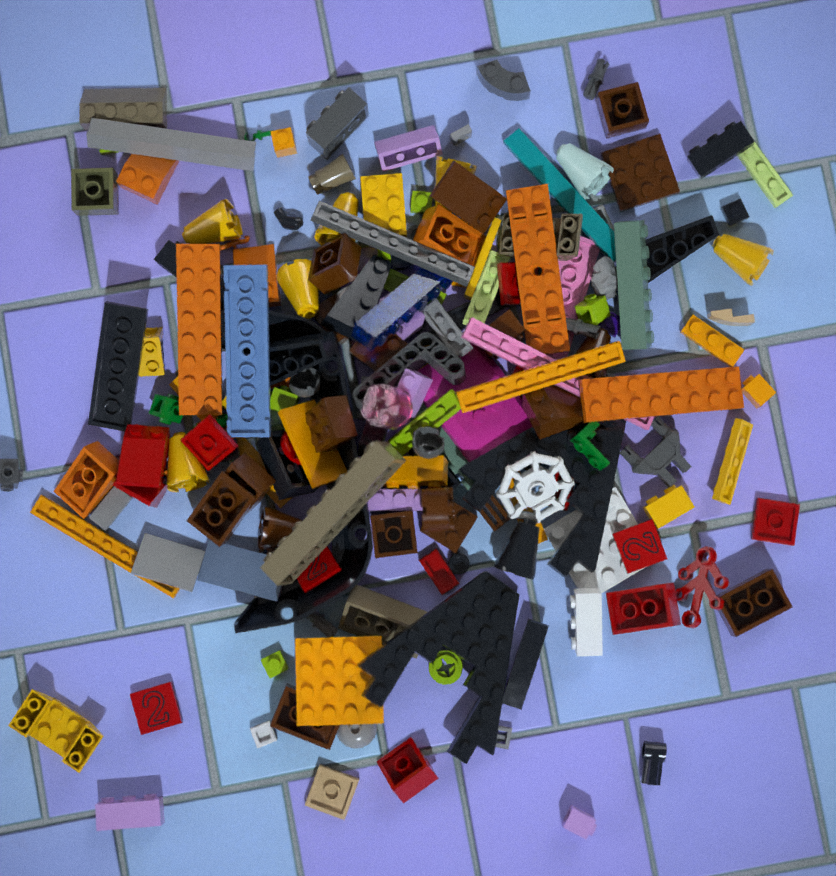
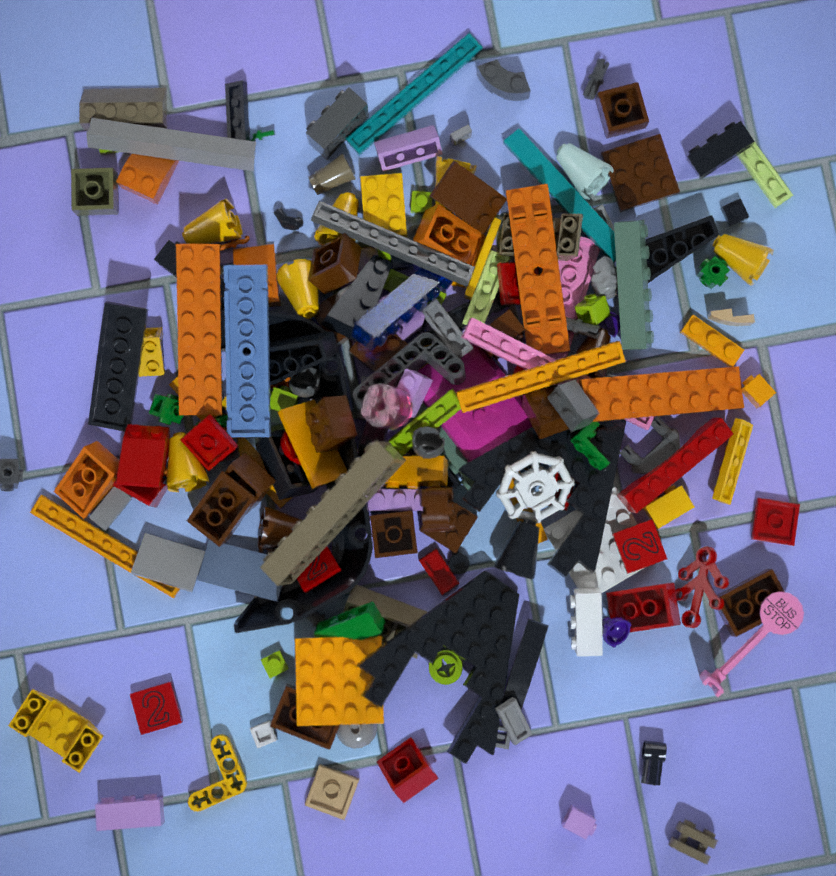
light orange brick [270,127,297,158] -> none
reddish brown tile [479,495,511,532] -> none
none -> yellow beam [188,734,248,812]
none -> black plate [225,80,250,141]
none -> green slope [314,601,385,640]
none -> teal tile [346,32,483,156]
none -> light grey tile [495,697,532,745]
none -> dark grey brick [547,380,600,432]
none -> dark purple piece [602,617,632,648]
none -> red arch [617,417,734,513]
none -> dark tan brick [668,819,718,864]
none -> green brick [696,256,730,289]
none -> bright pink piece [699,591,804,698]

